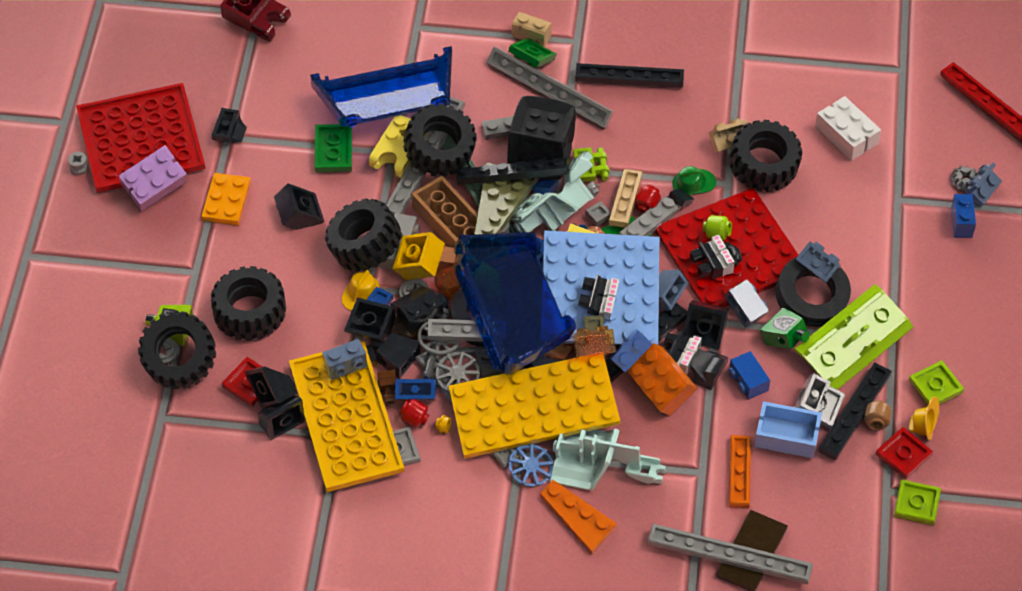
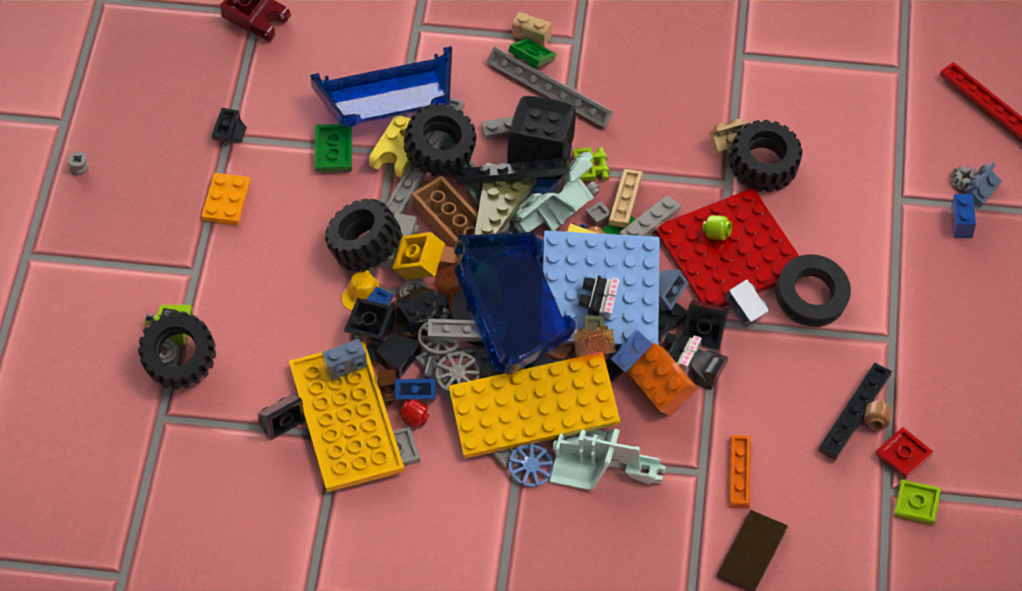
red plate [76,83,206,193] -> none
lavender piece [119,146,187,212] -> none
black tyre [211,266,286,341] -> none
red plate [222,357,262,407] -> none
black slope [244,366,297,407] -> none
black slope [274,183,325,230] -> none
yellow plate [436,415,451,434] -> none
orange wing [540,480,617,555] -> none
black plate [575,63,684,88] -> none
red head [635,185,661,213] -> none
light grey tile [647,524,813,585] -> none
black tile [668,189,694,207] -> none
green piece [672,166,716,195] -> none
black hips [690,235,735,279] -> none
black arm [725,241,743,266] -> none
blue brick [728,351,770,400] -> none
light blue piece [754,401,822,458] -> none
green torso [760,308,810,349] -> none
lime hinge [794,284,914,390] -> none
light grey brick [795,373,845,429] -> none
sand blue bracket [796,241,841,283] -> none
white piece [815,96,881,161] -> none
lime plate [909,360,964,405] -> none
yellow piece [909,396,939,441] -> none

